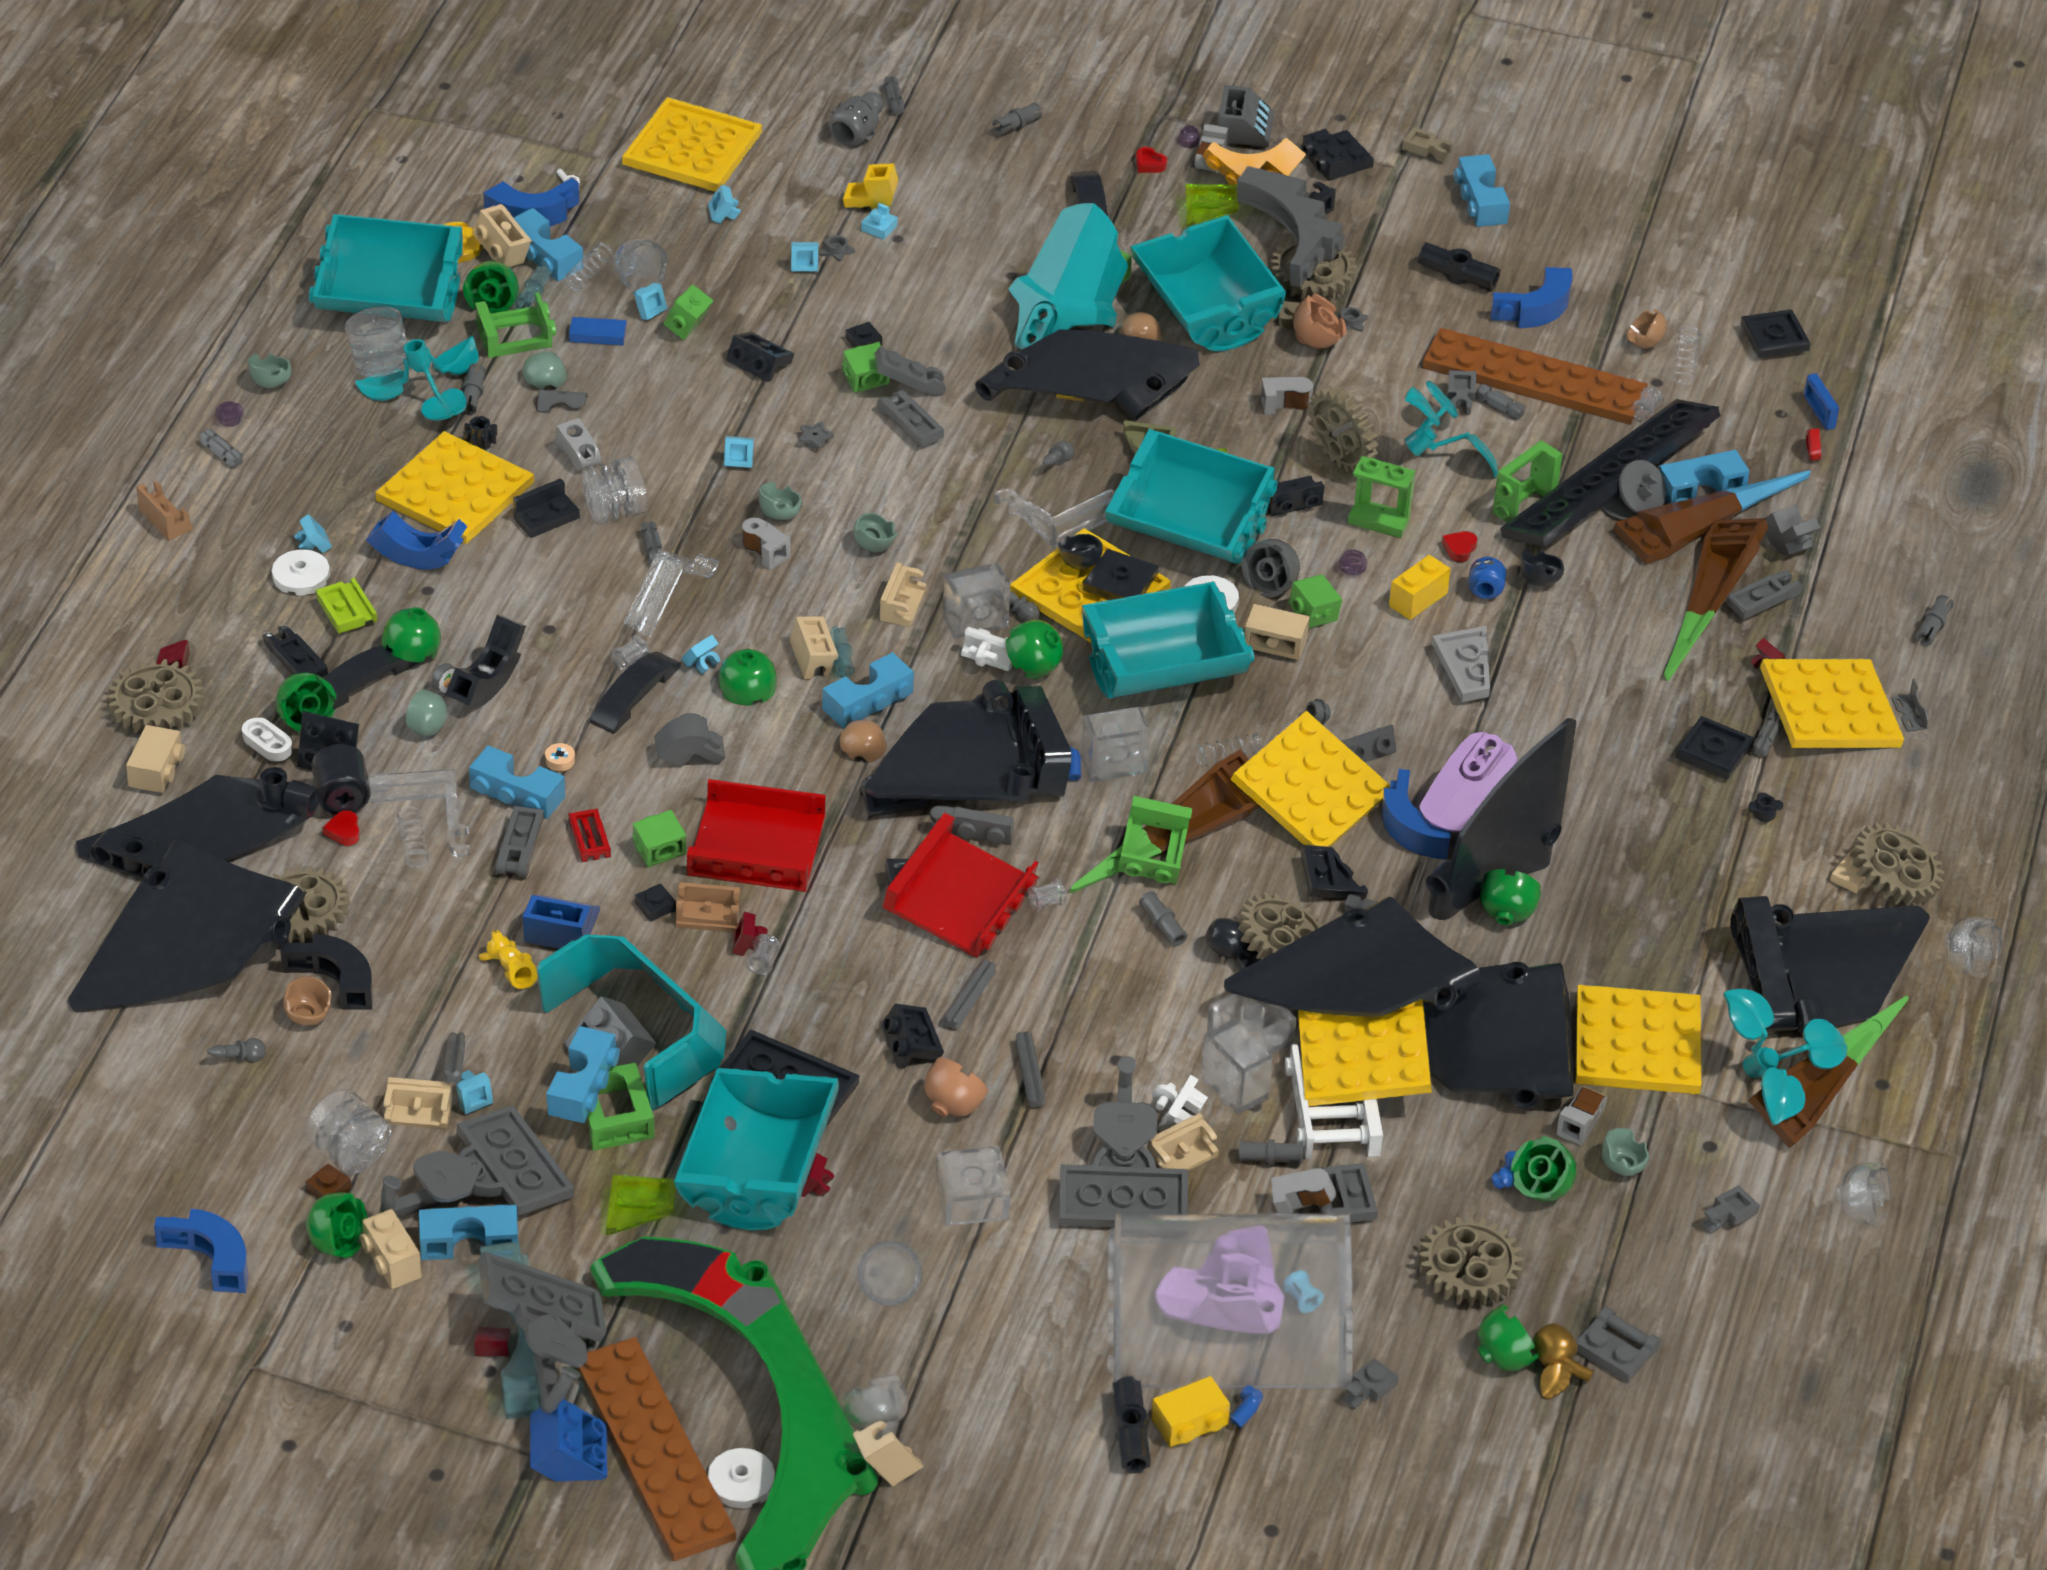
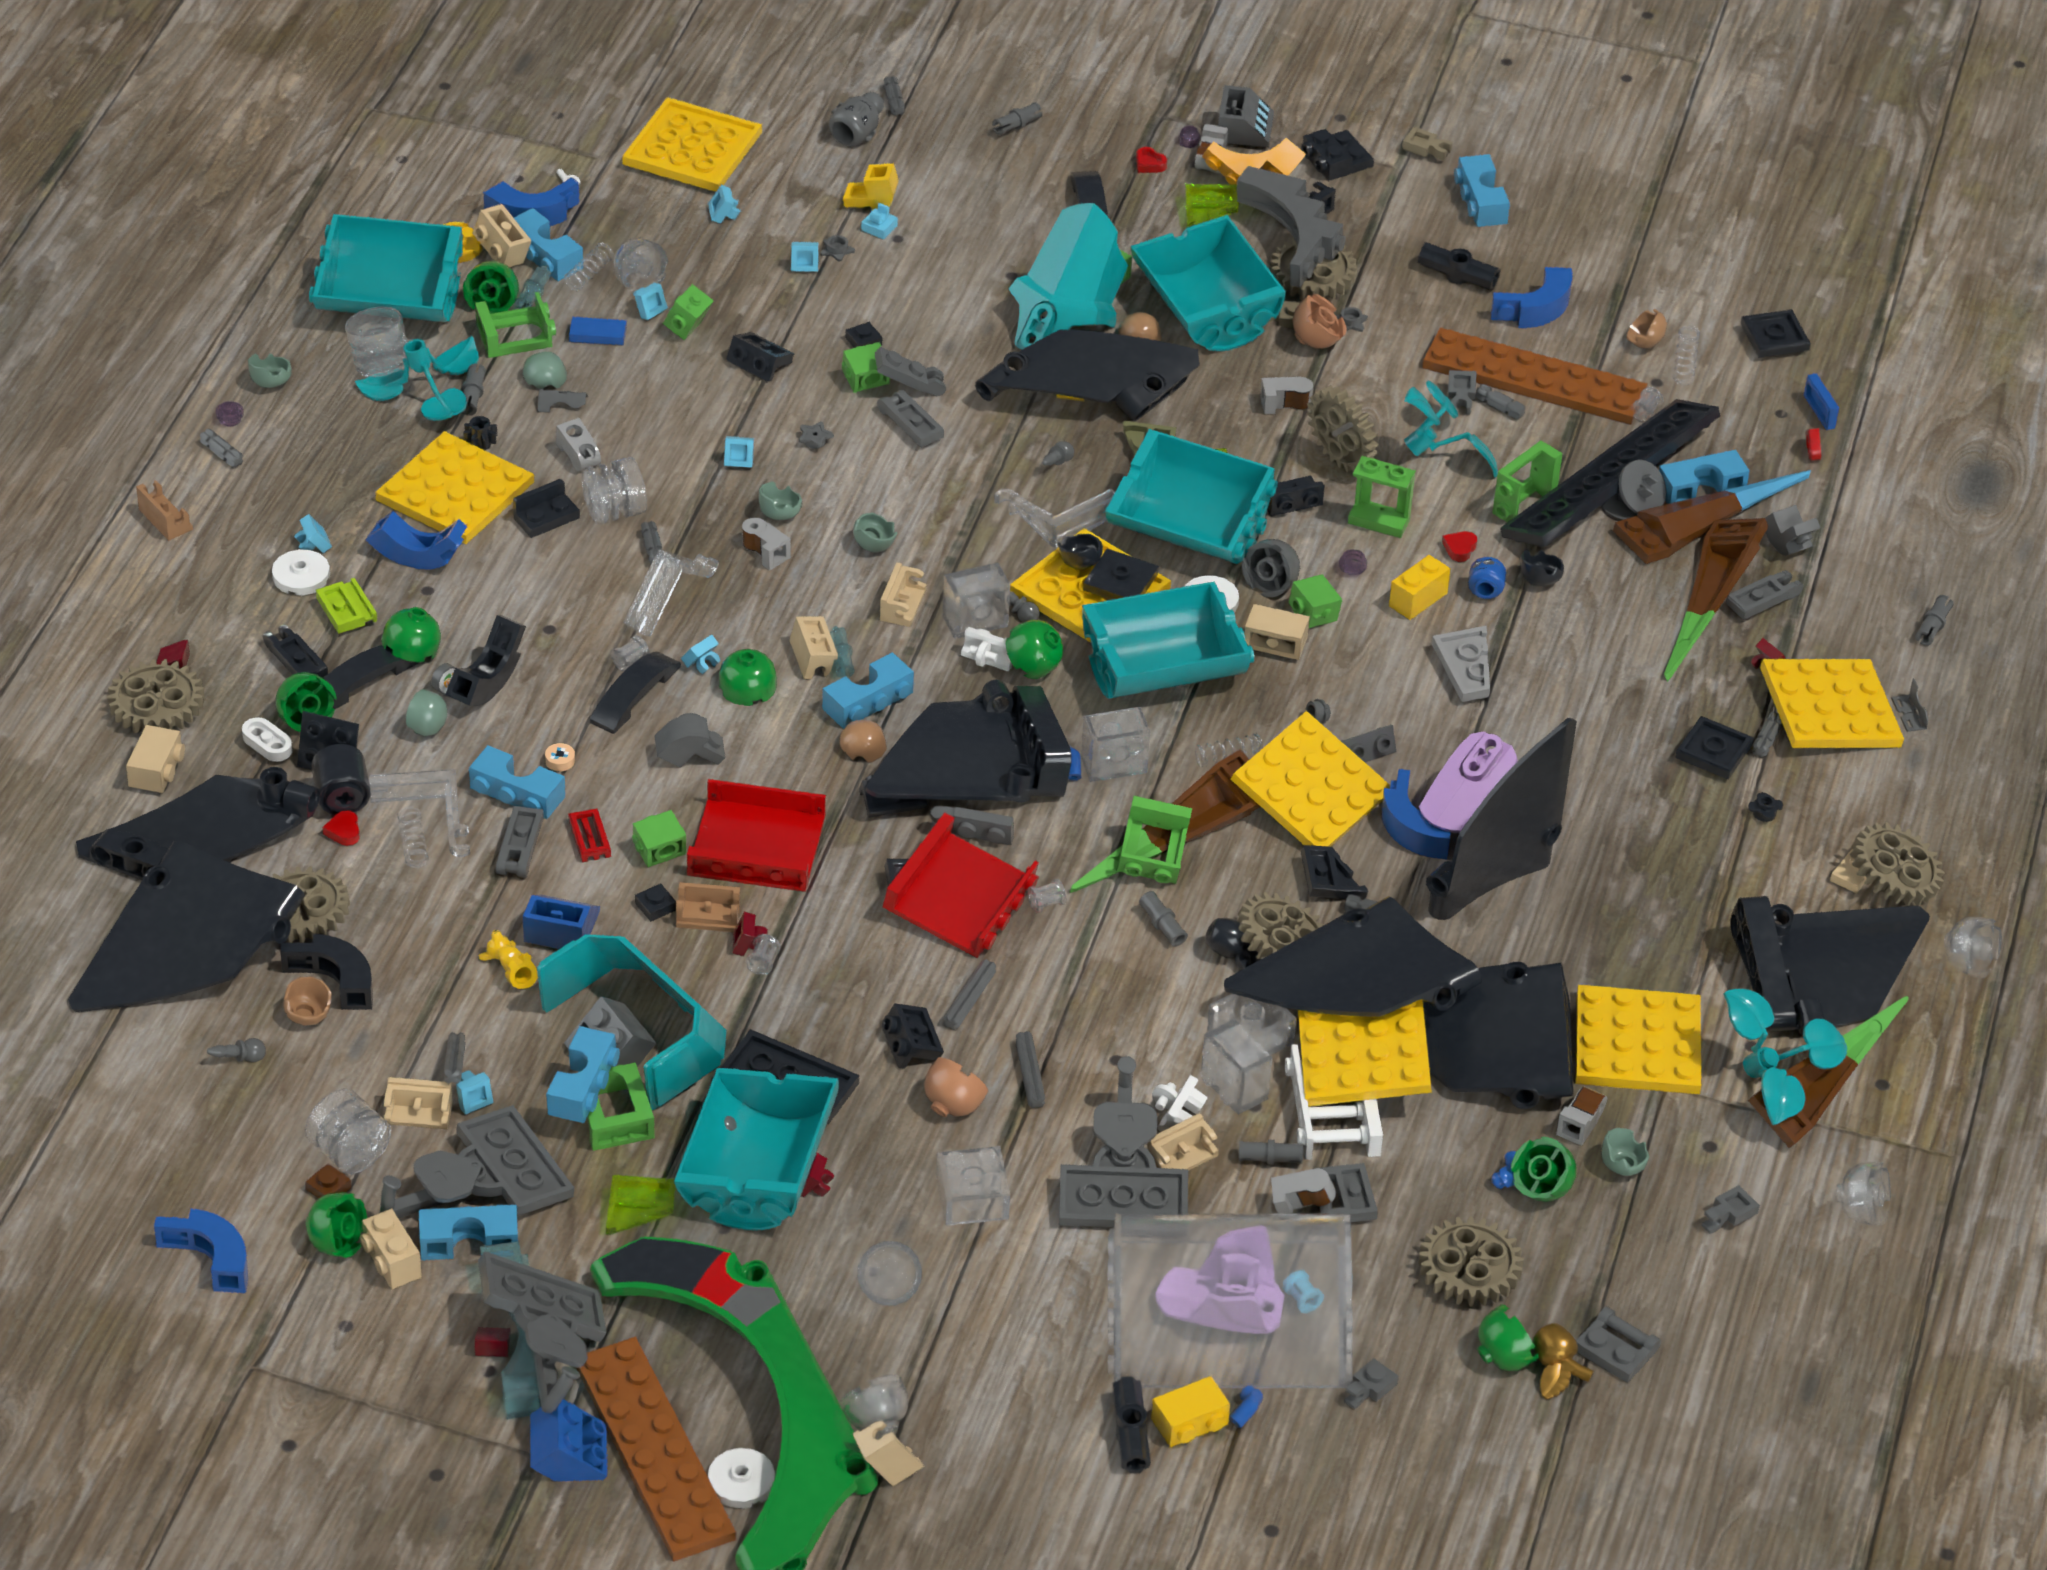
green cylinder [1480,869,1541,925] -> none

